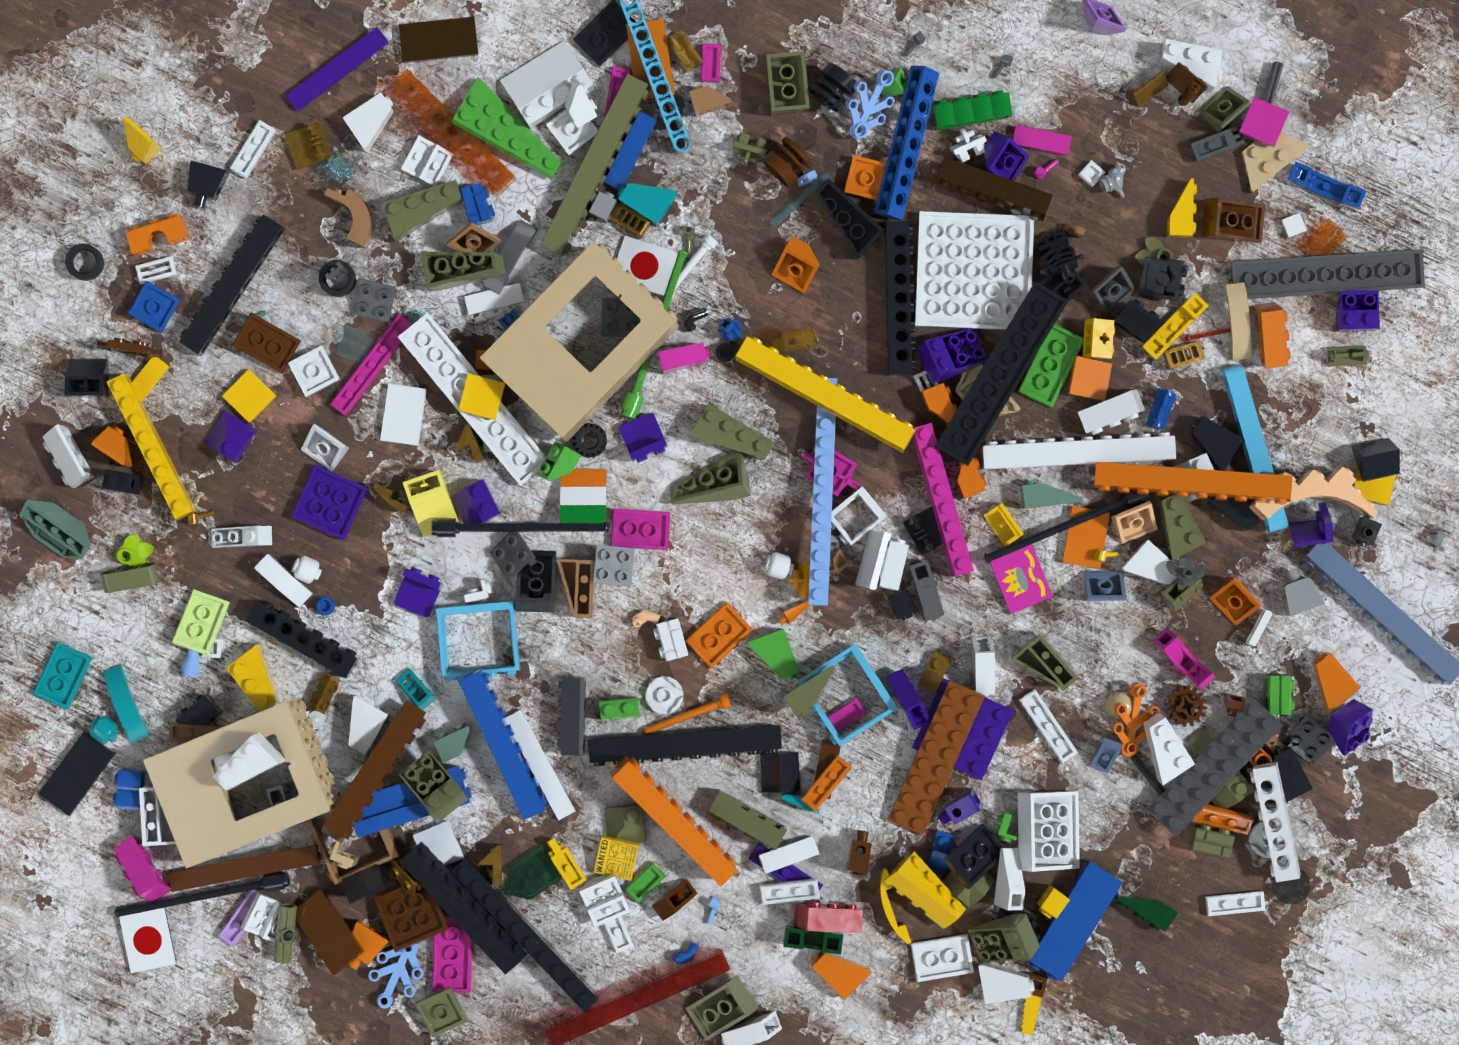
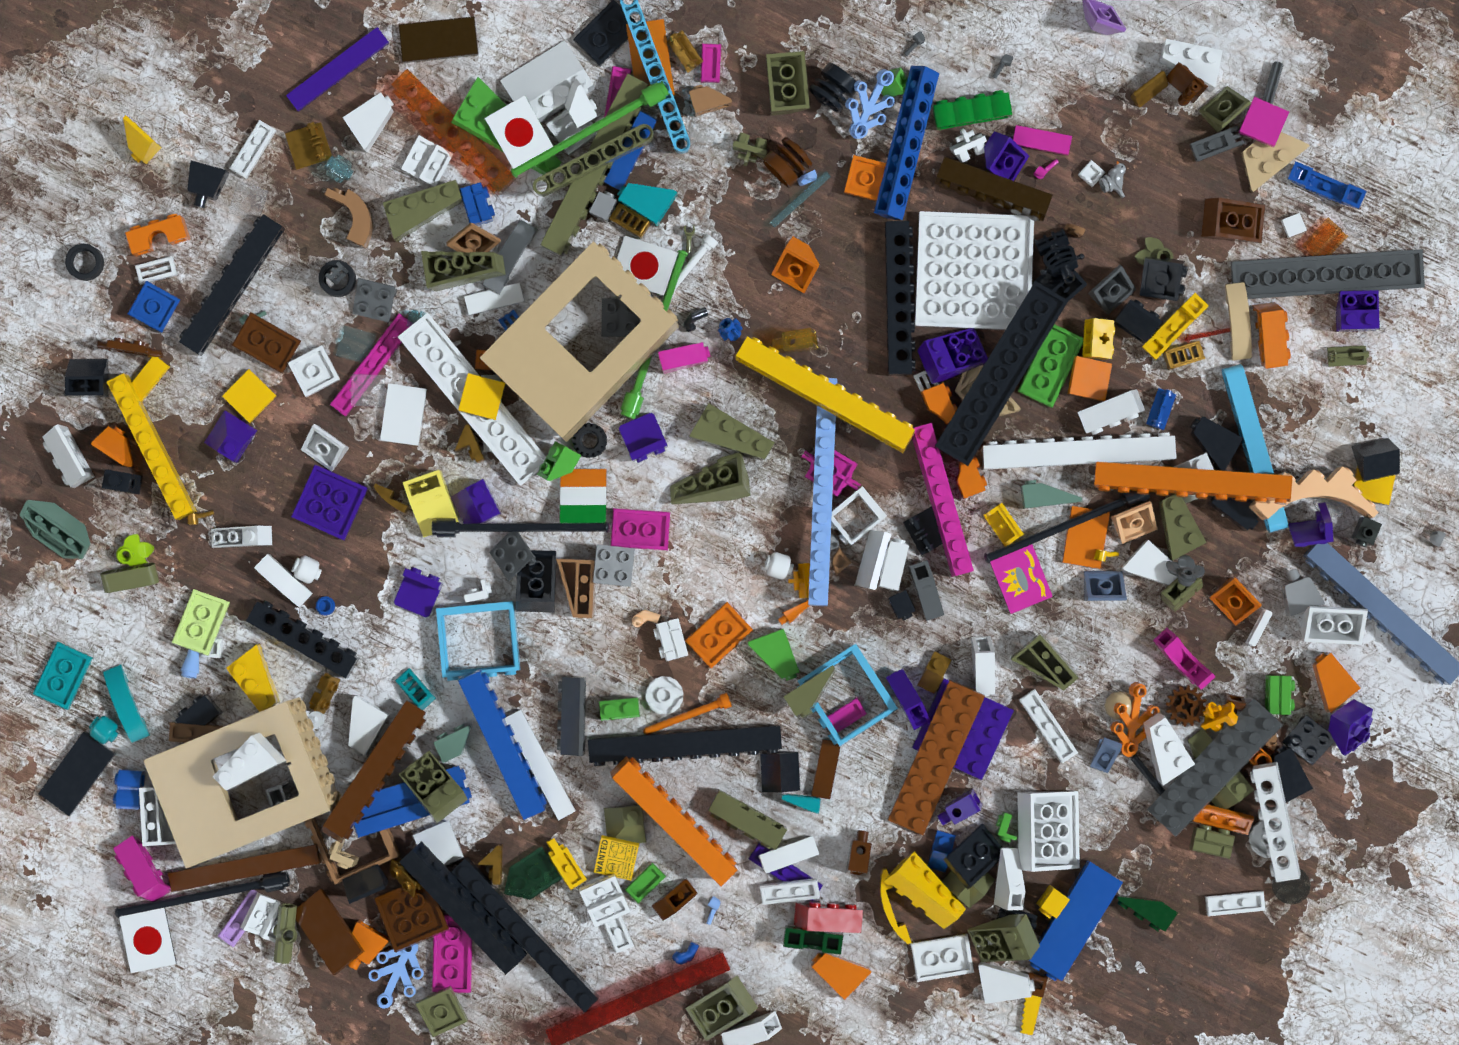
black plate [716,343,735,362] -> none
orange tile [801,755,852,812] -> none
black wedge [815,178,885,259] -> none
yellow slope [1167,178,1197,238] -> none
none -> clear piece [349,374,387,407]
none -> flag [485,81,669,178]
none -> olive beam [533,124,654,197]
none -> light orange hips [1201,702,1238,732]
none -> white slope [1300,606,1368,645]

